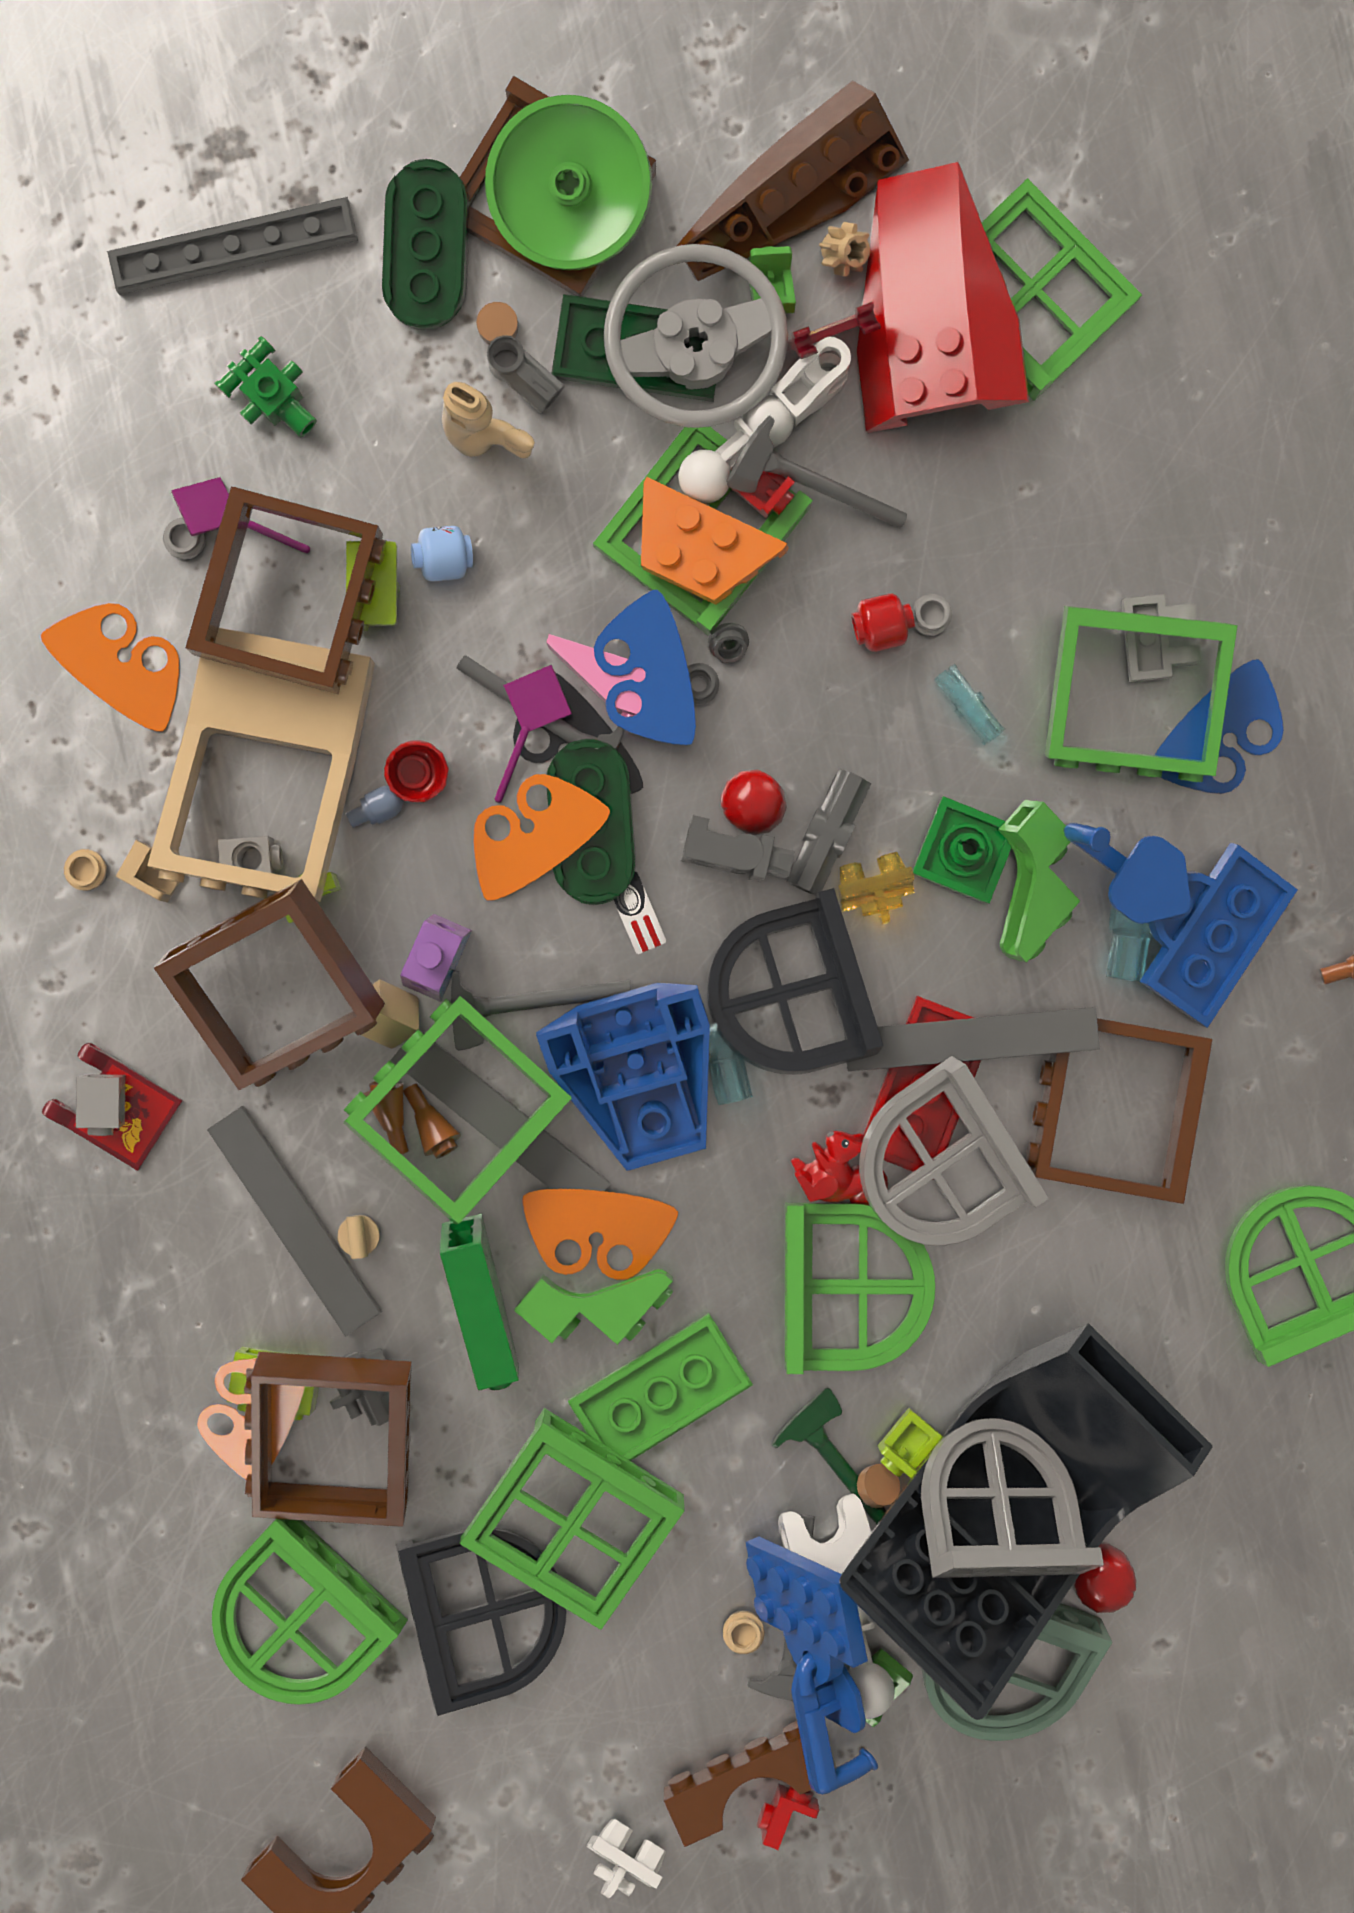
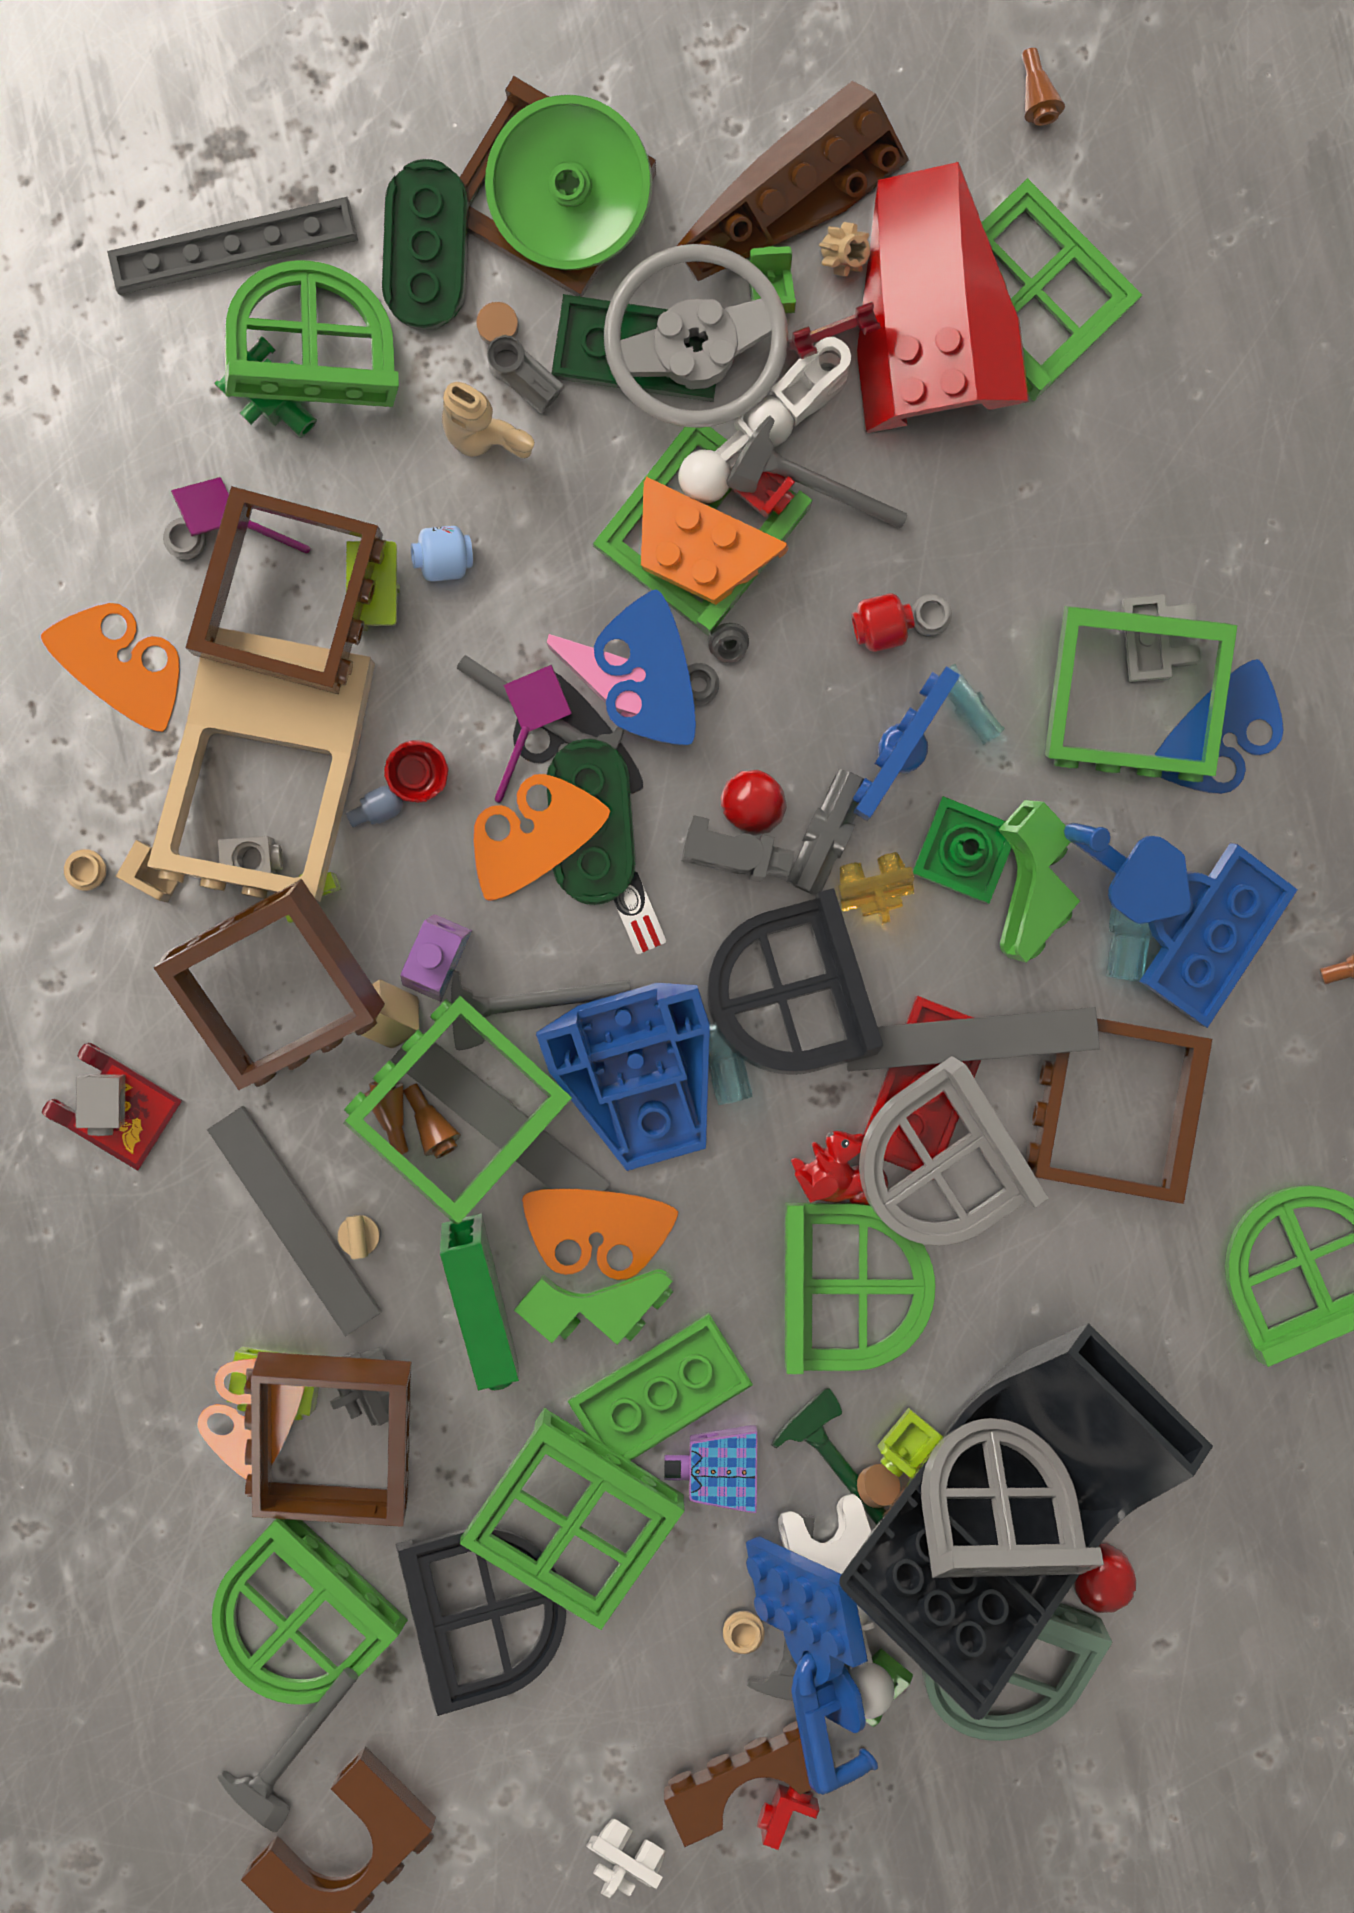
none -> dark grey piece [218,1667,358,1832]
none -> bright green window [225,260,399,407]
none -> torso [664,1425,757,1513]
none -> blue plate [852,666,960,821]
none -> dark orange cone [1022,48,1065,126]

